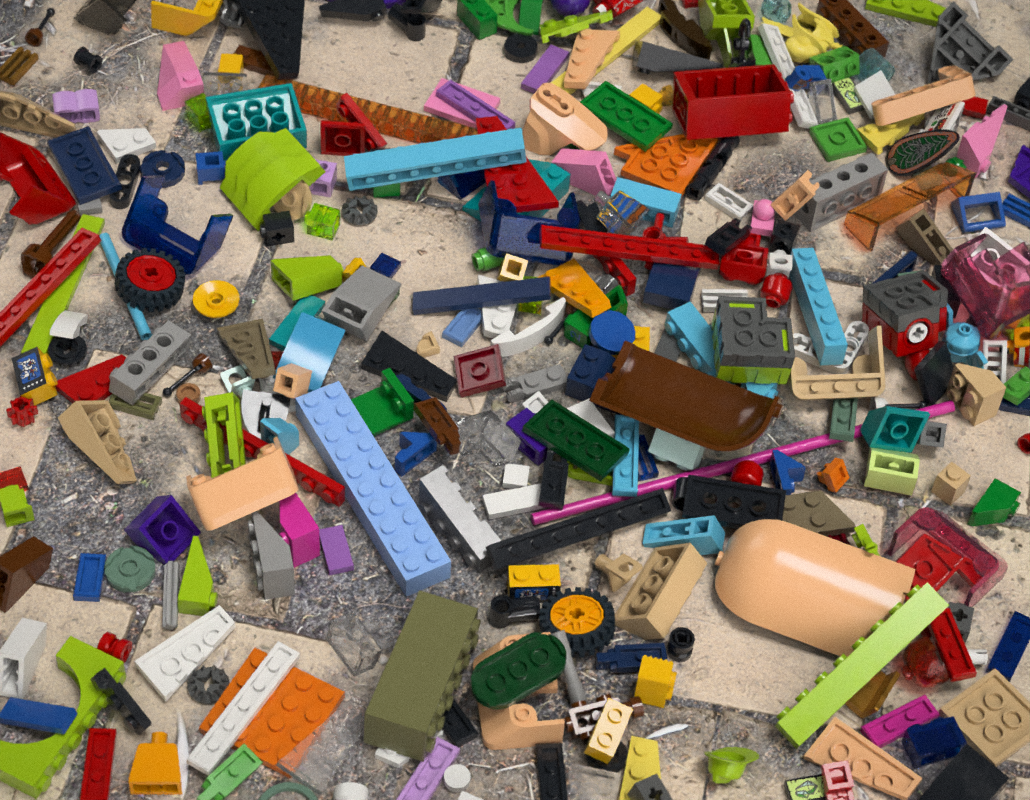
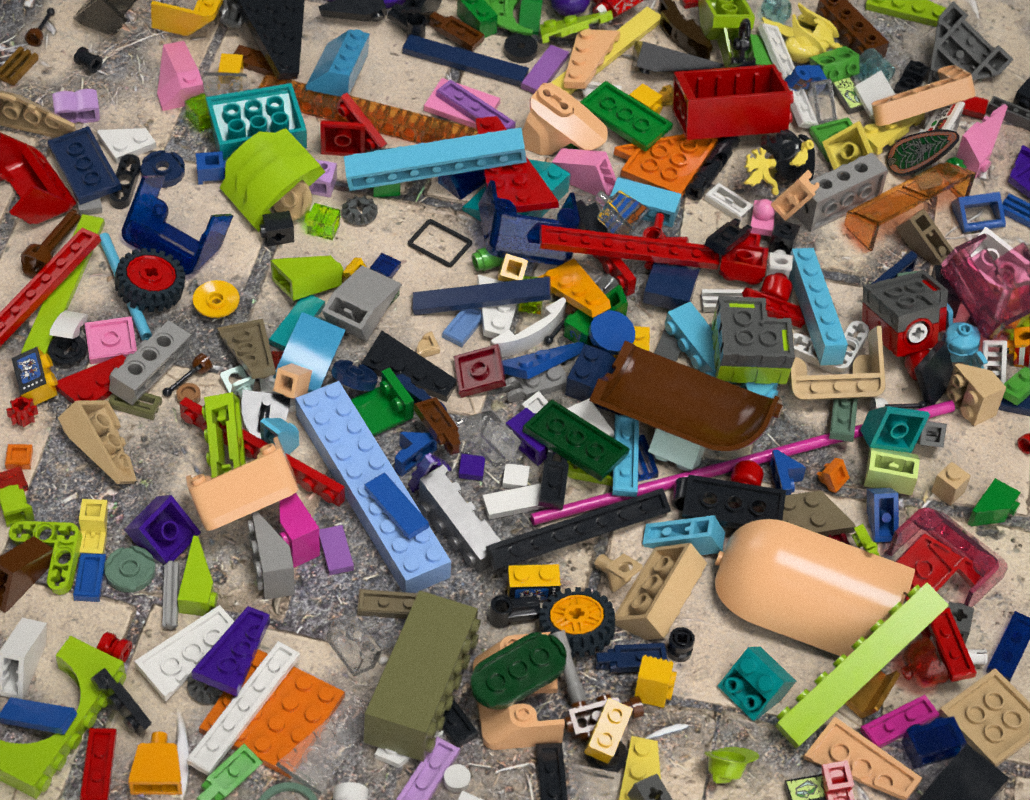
none -> orange tile [5,444,33,469]
none -> lime beam [9,521,82,595]
none -> light yellow slope [78,499,108,558]
none -> bright pink tile [85,316,137,364]
none -> dark purple wing [192,606,270,697]
none -> dark azure slope [305,29,370,97]
none -> dark blue tile [331,360,378,391]
none -> dark tan tile [357,589,436,619]
none -> blue tile [364,472,429,540]
none -> dark blue tile [402,34,529,87]
none -> black piece [408,219,472,267]
none -> dark purple wing [408,453,452,492]
none -> reddish brown hinge [429,11,485,51]
none -> dark purple tile [459,454,486,481]
none -> blue wing [503,342,584,380]
none -> teal slope [717,646,797,721]
none -> red tile [742,287,805,328]
none -> helmet [744,129,815,196]
none -> light yellow slope [822,121,874,170]
none -> blue slope [867,488,899,543]
none -> black slope [894,60,930,94]

